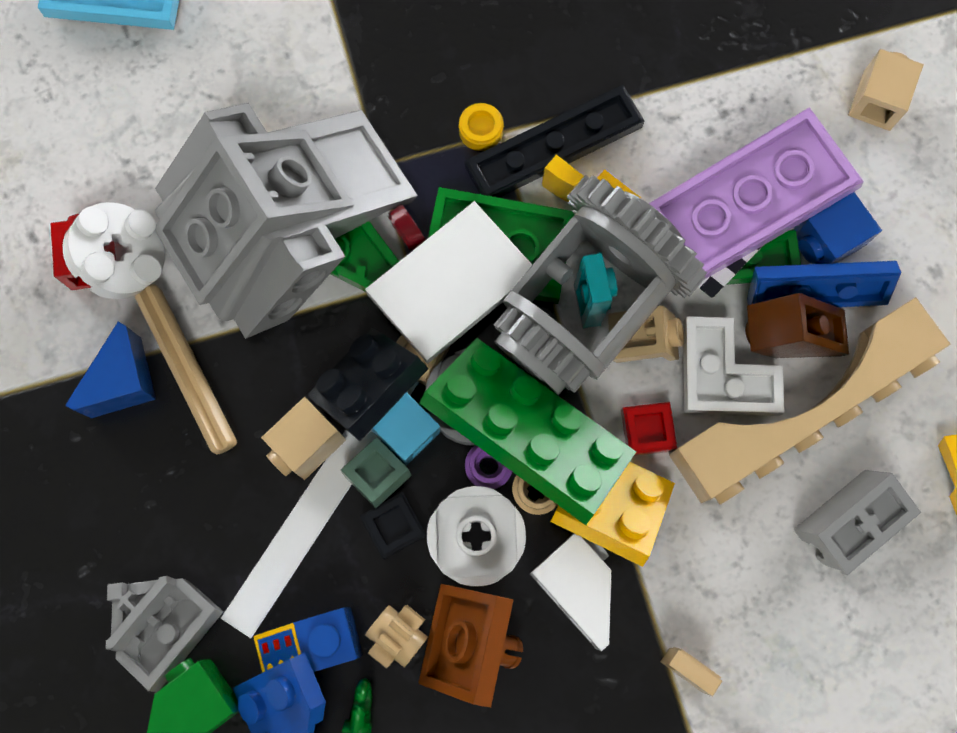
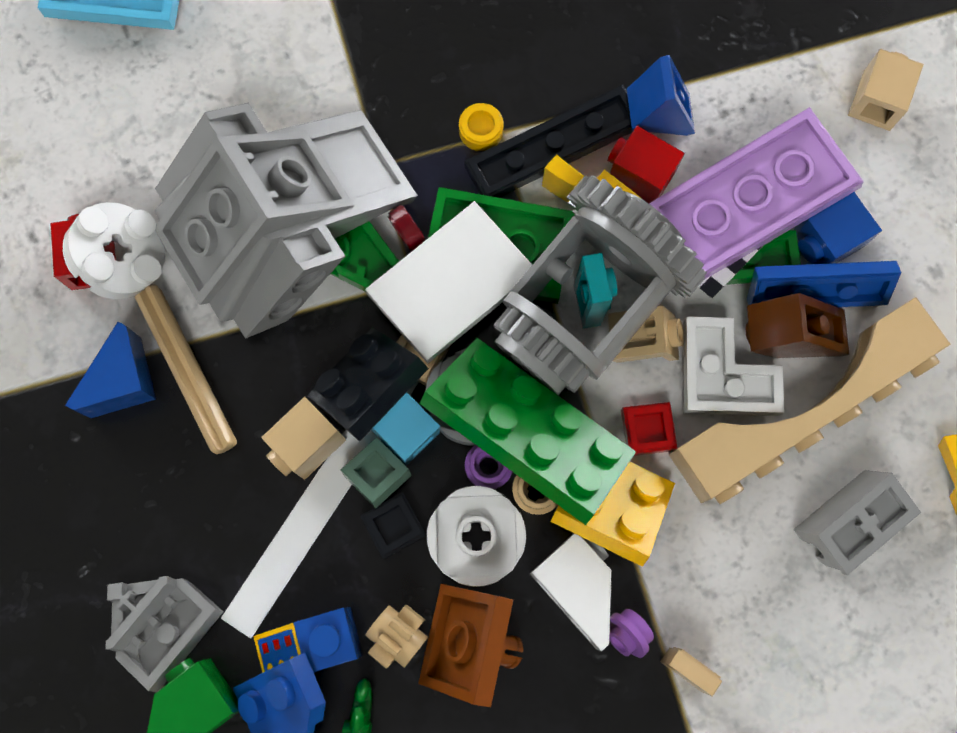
none -> red brick [607,126,685,203]
none -> medium lavender plate [609,609,654,658]
none -> blue slope [627,55,695,136]

